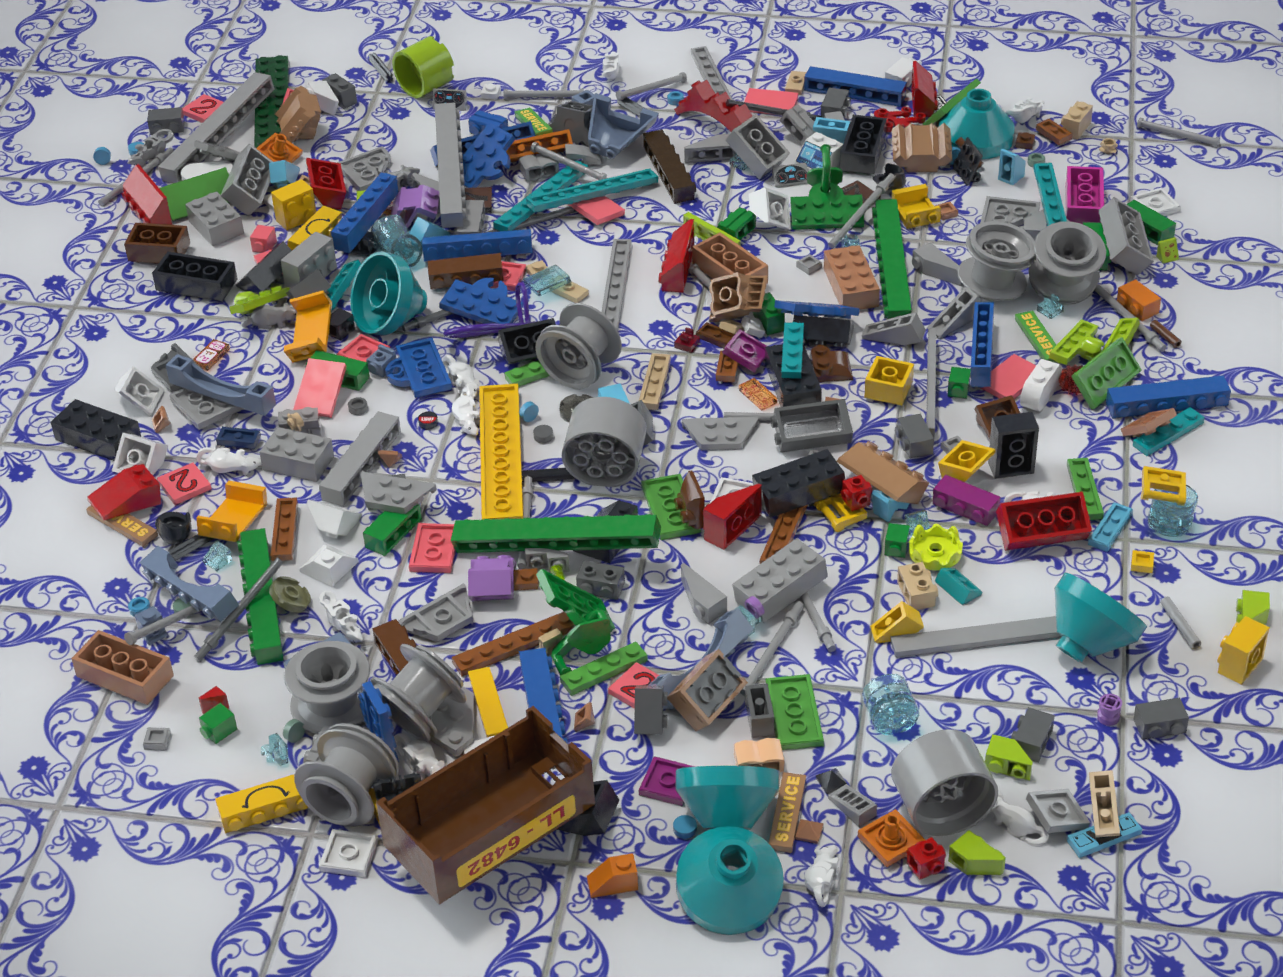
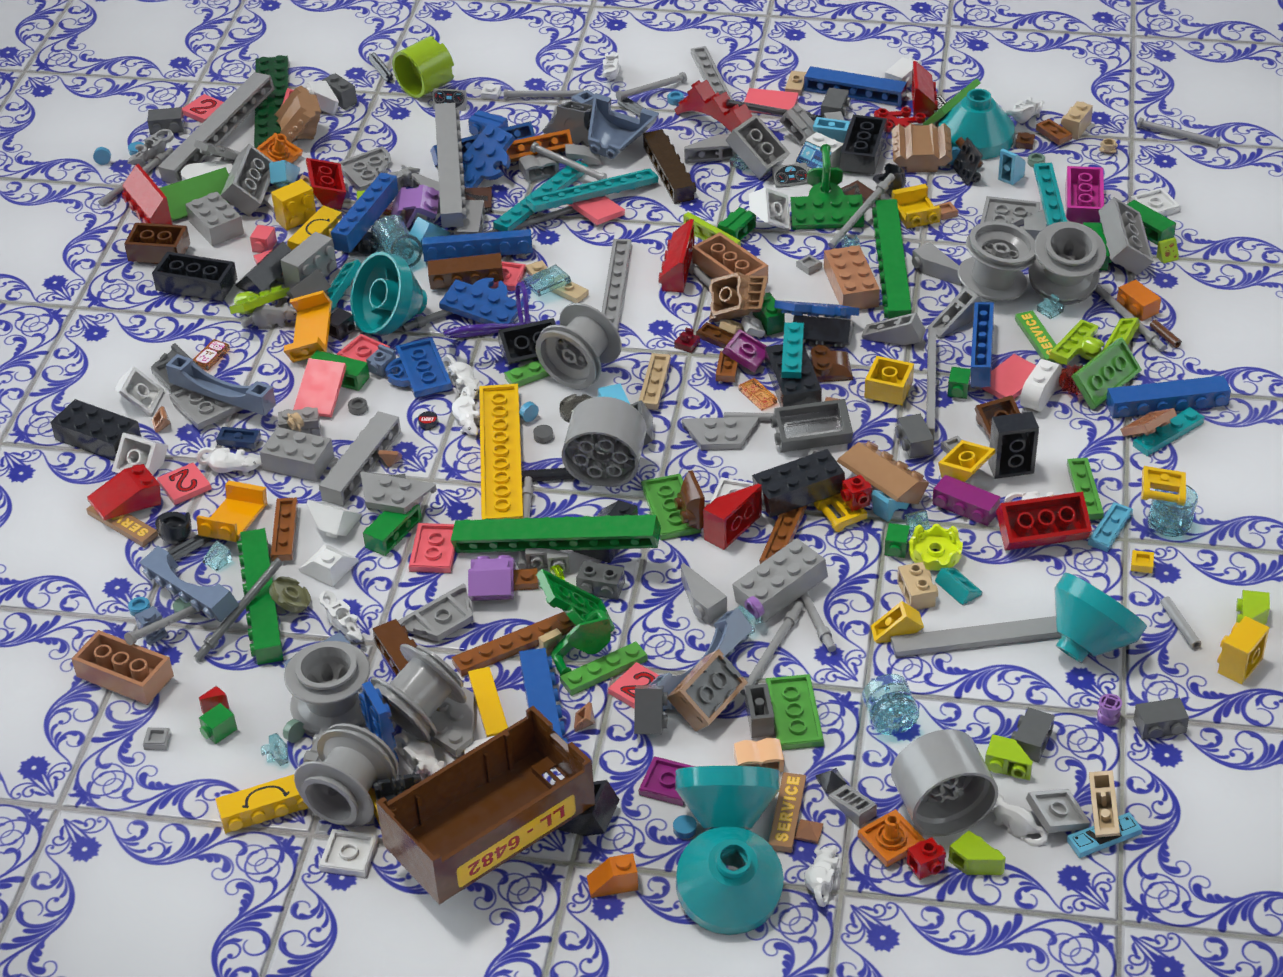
bright green tile [514,107,553,136] -> none

